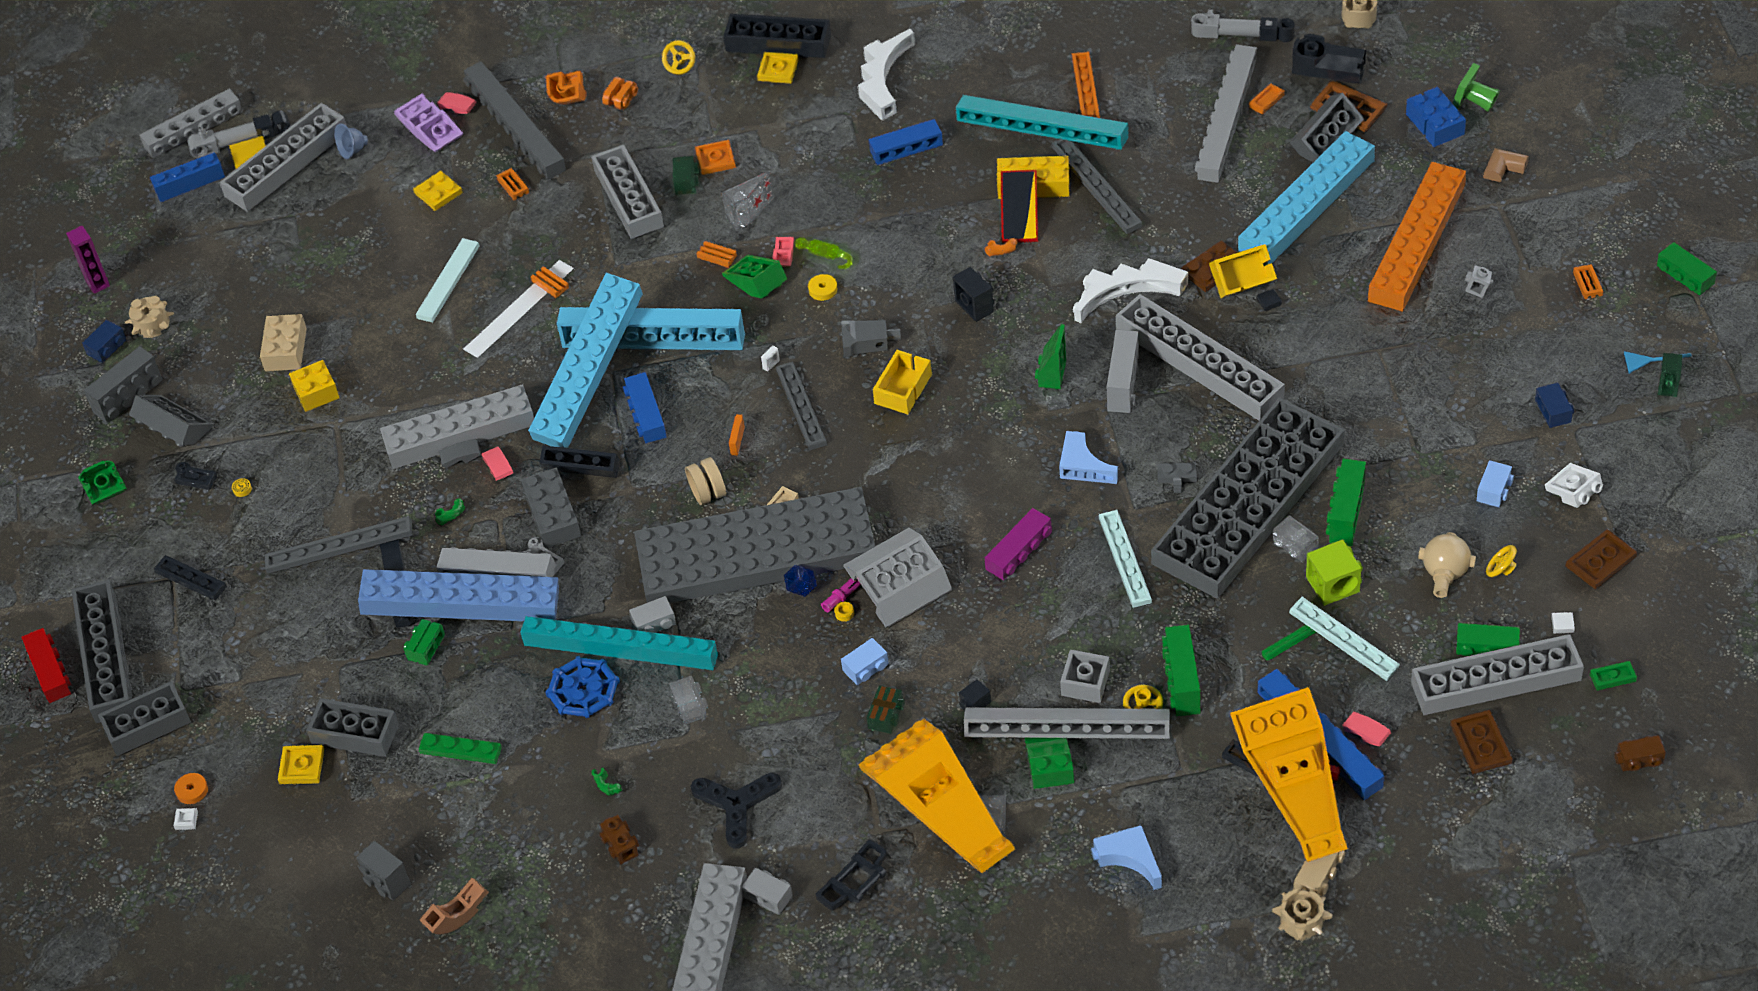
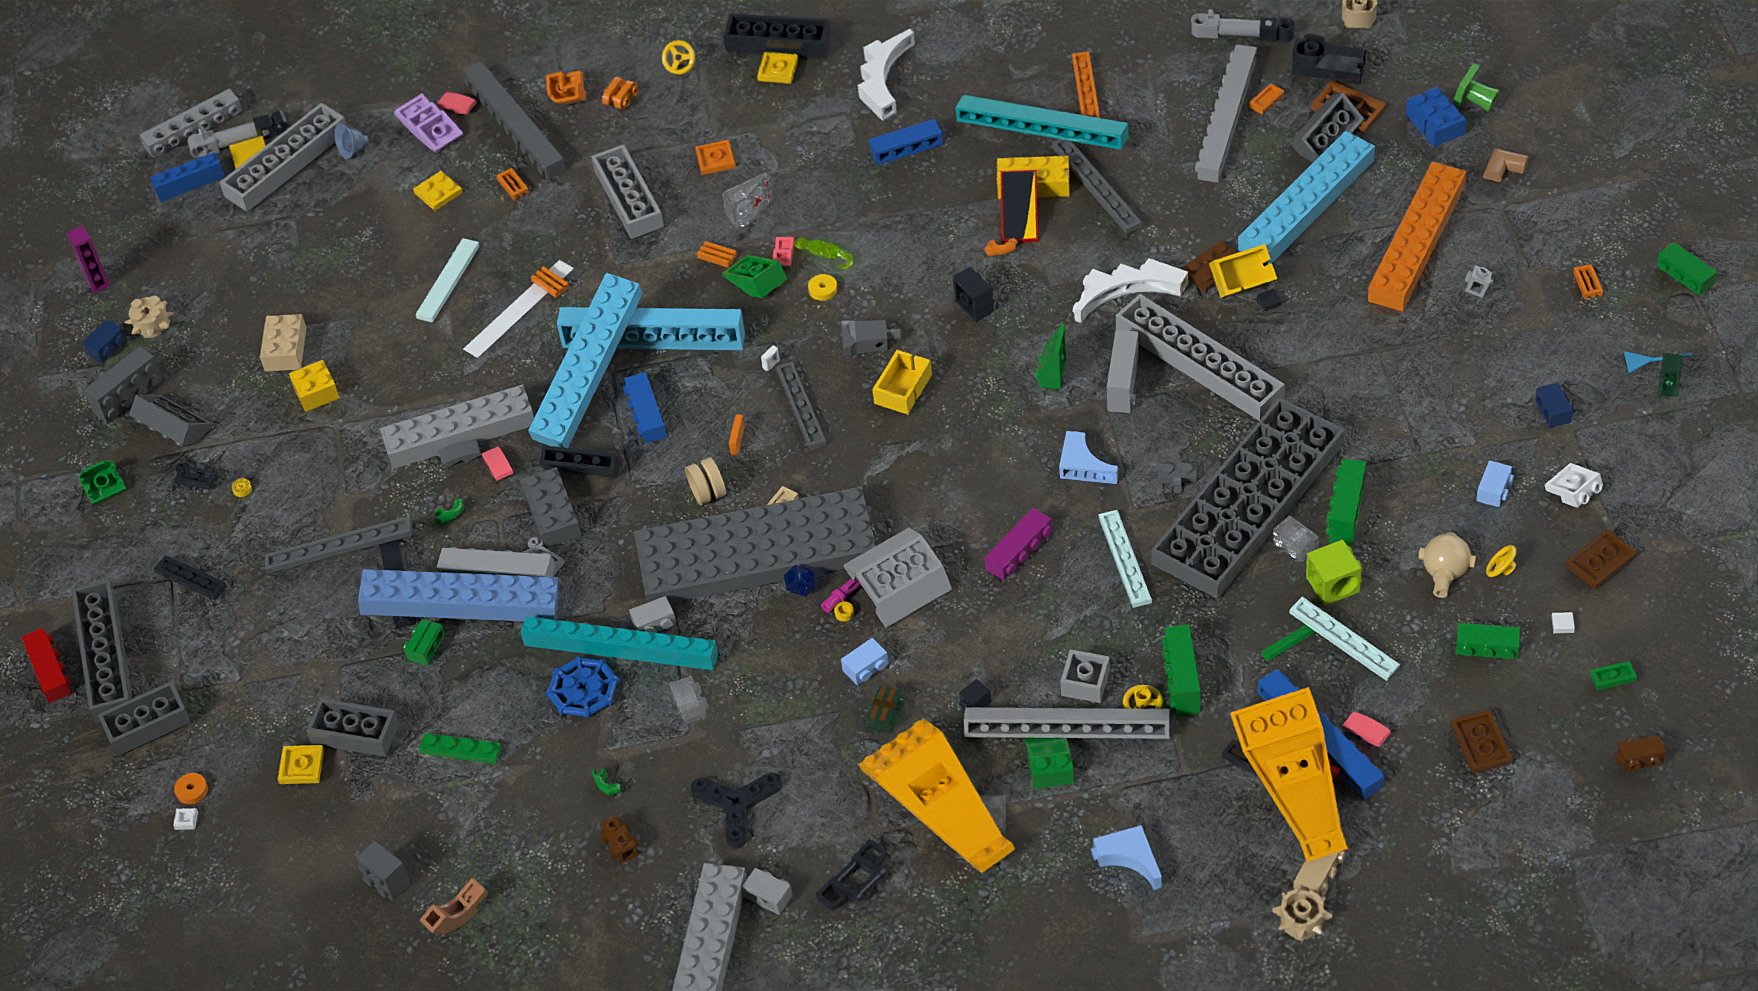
clear green brick [672,156,699,195] -> none
light grey brick [1411,634,1584,715] -> none

